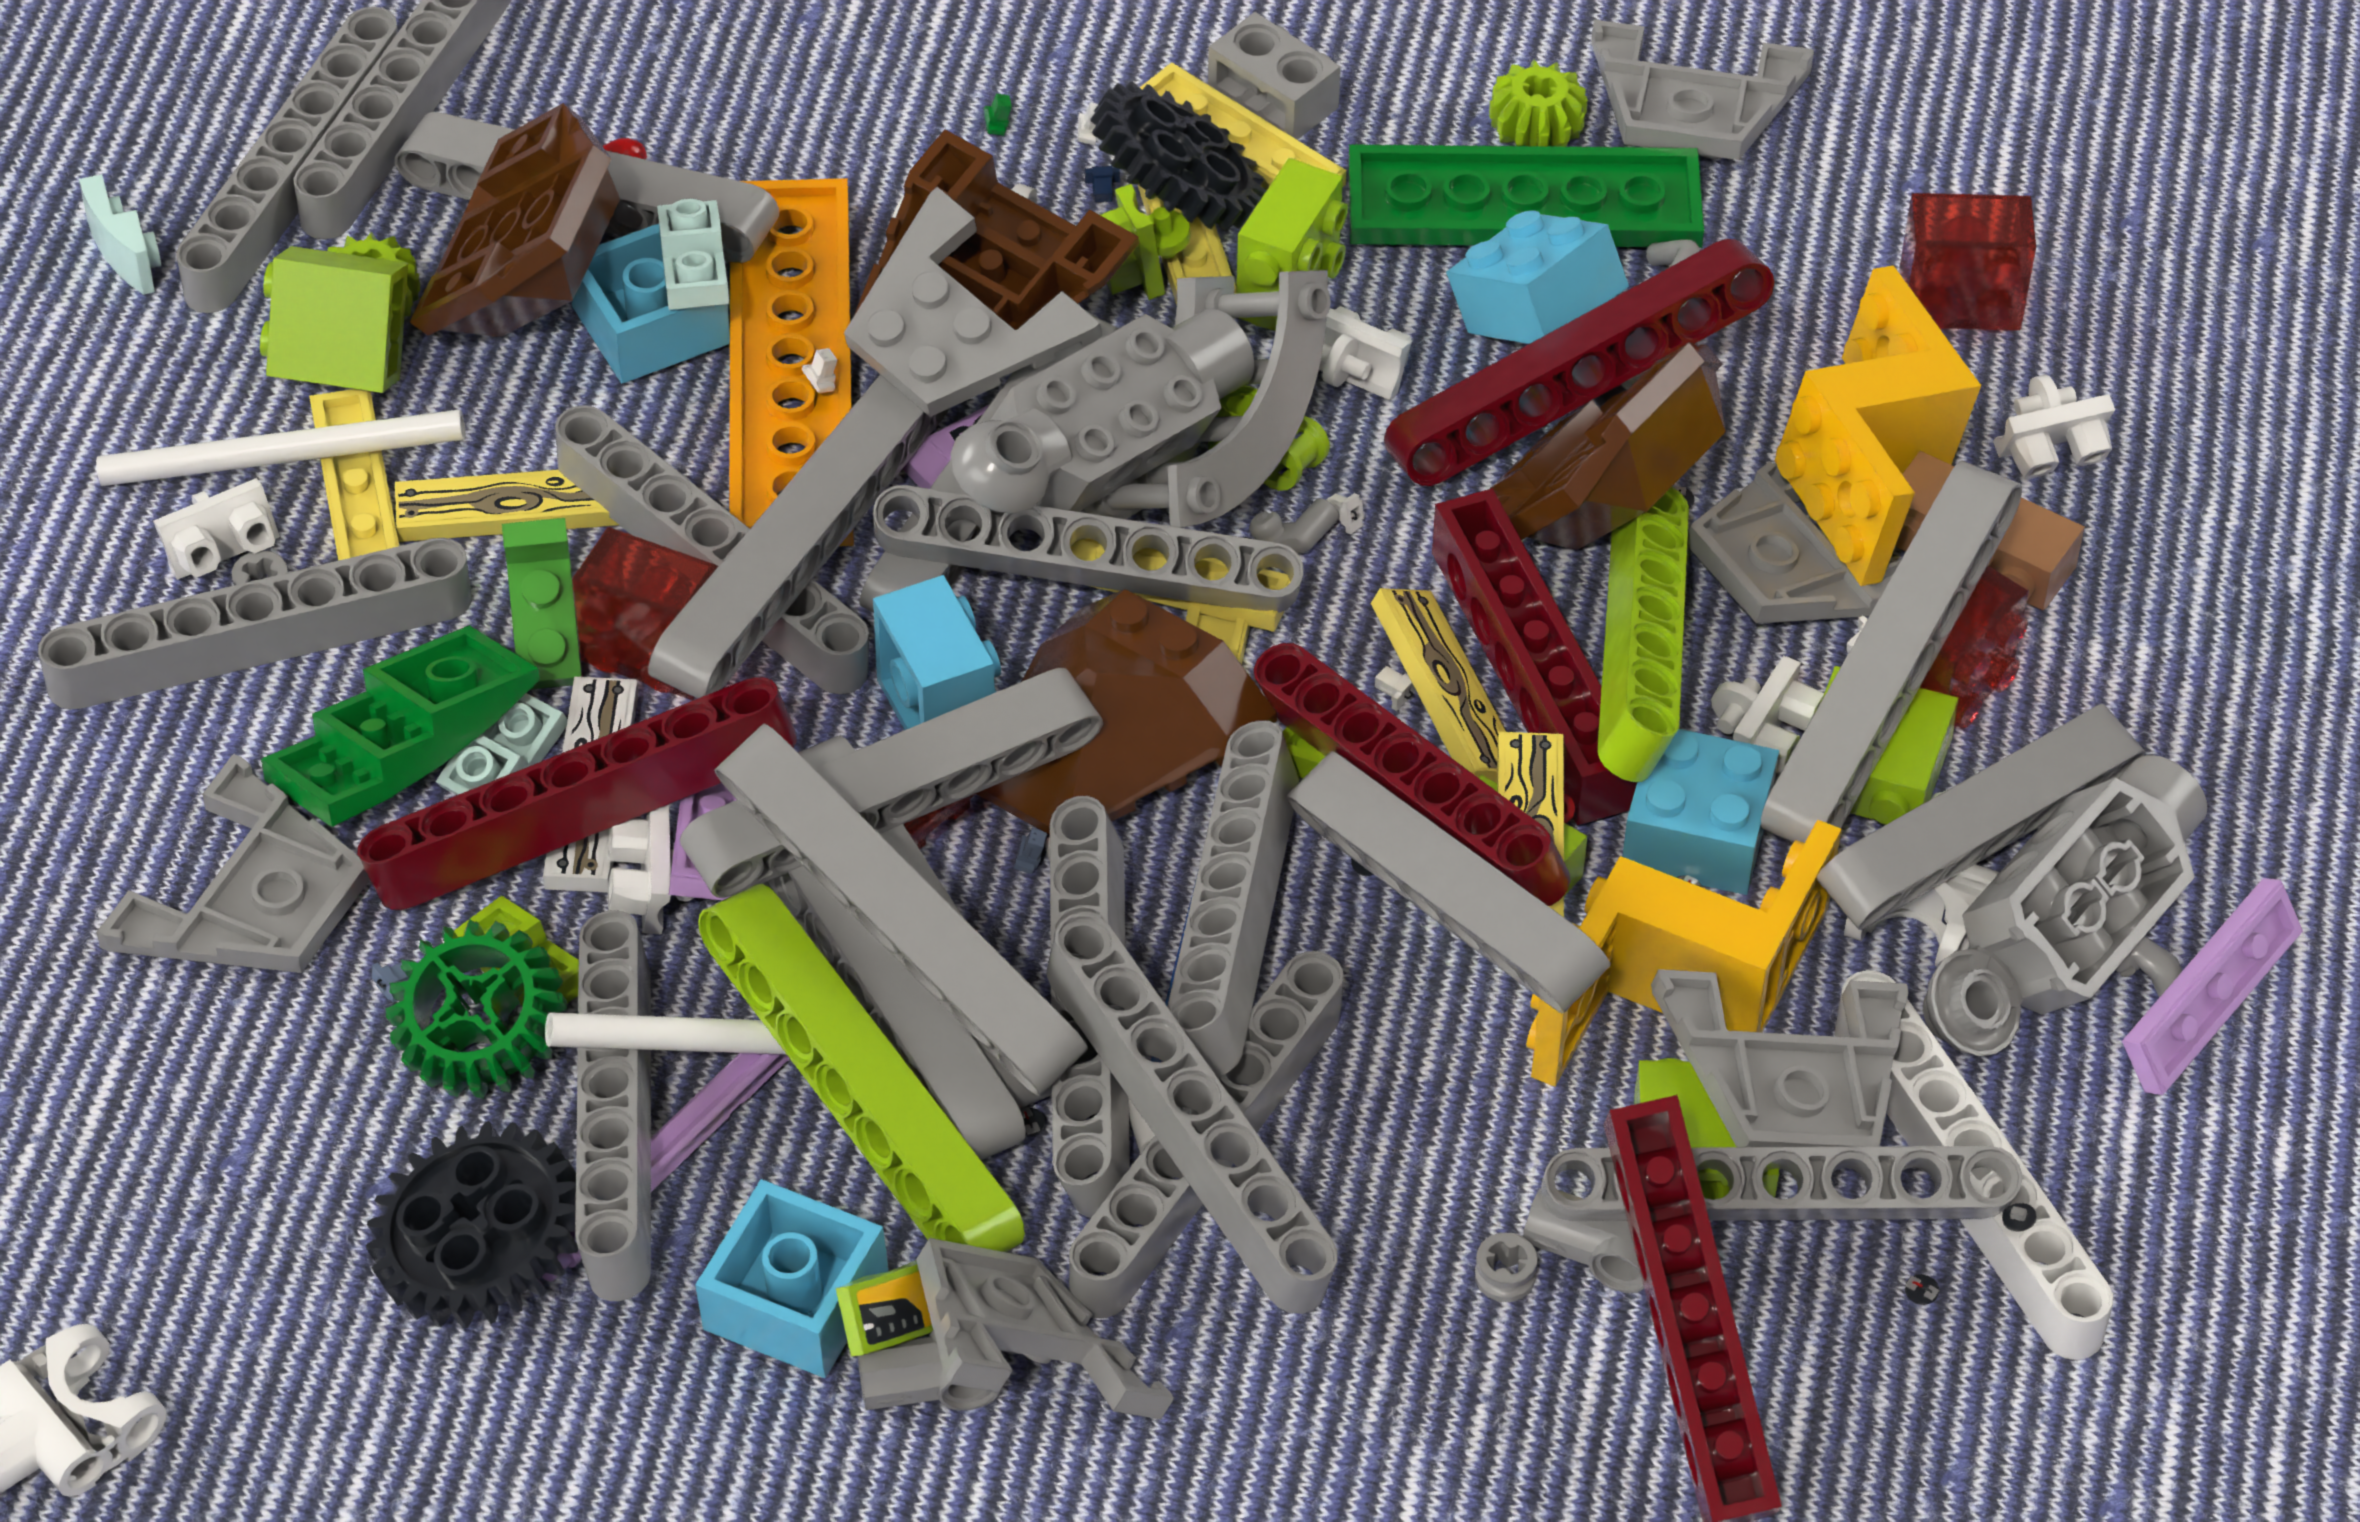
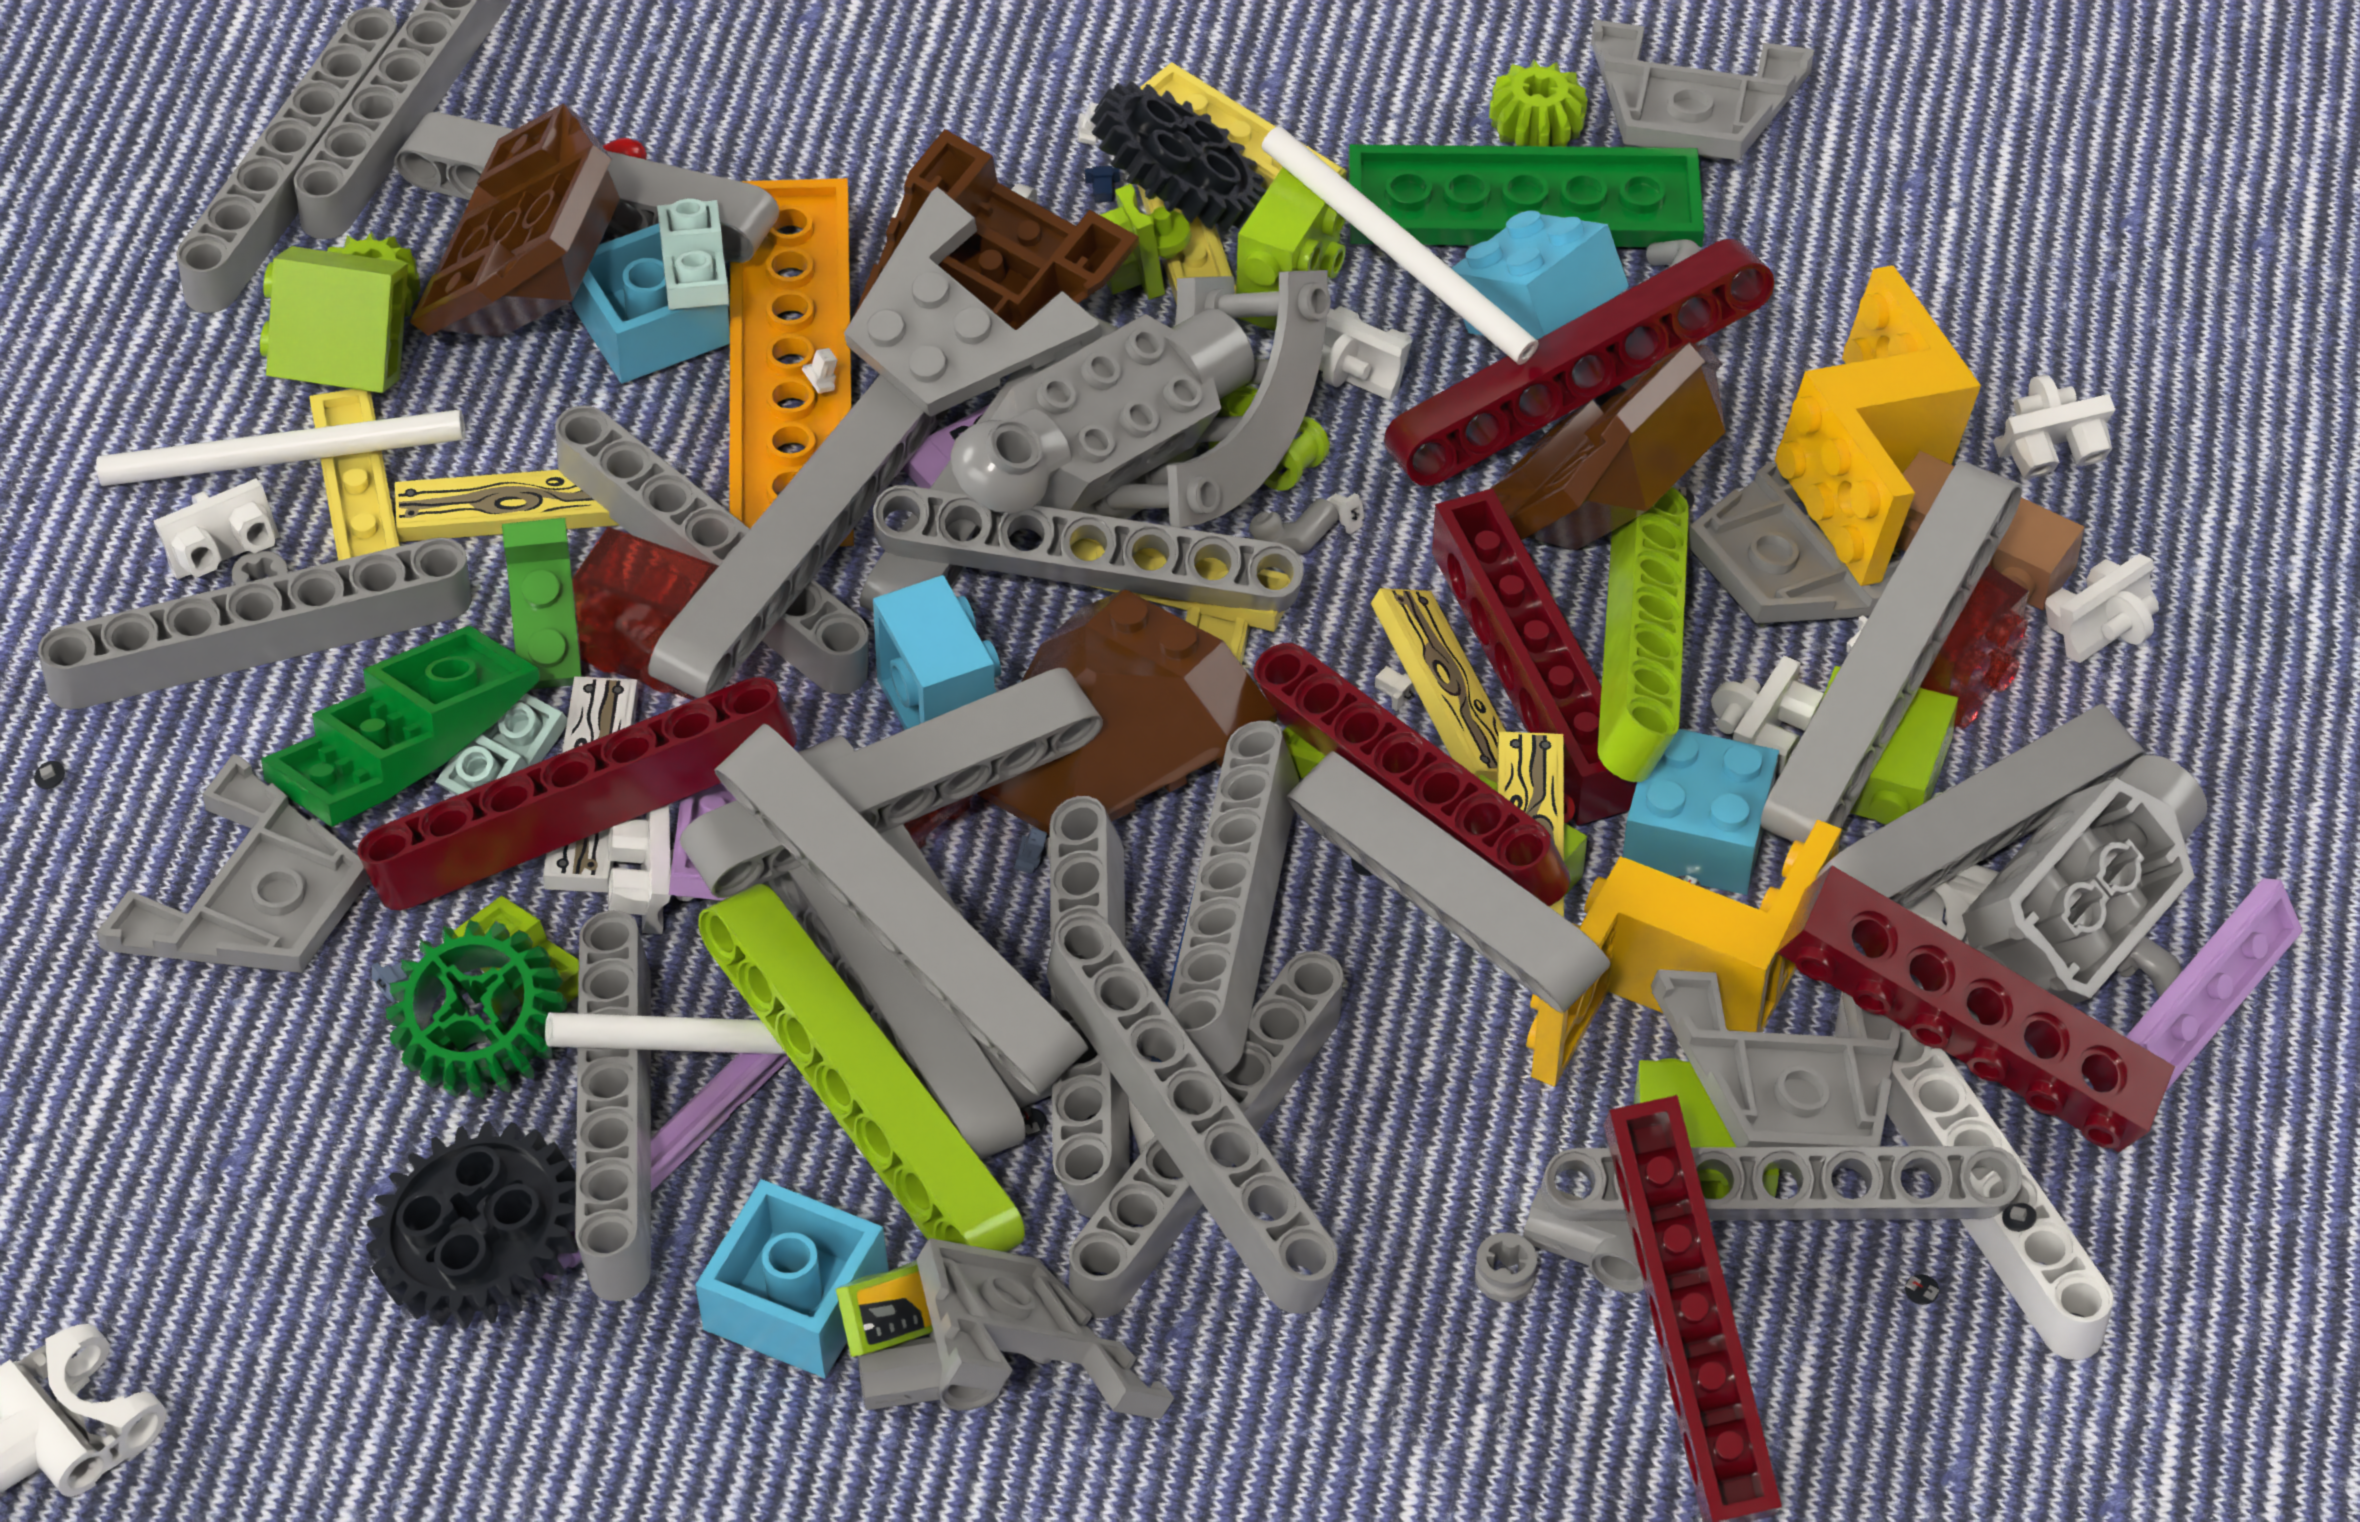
light aqua slope [79,174,161,295] -> none
green piece [983,93,1012,136] -> none
light grey brick [1208,12,1341,140] -> none
clear red brick [1899,193,2036,330] -> none
none -> black piece [34,761,65,790]
none -> white piece [1262,126,1539,365]
none -> dark red brick [1777,865,2175,1153]
none -> white hips [2045,553,2159,663]

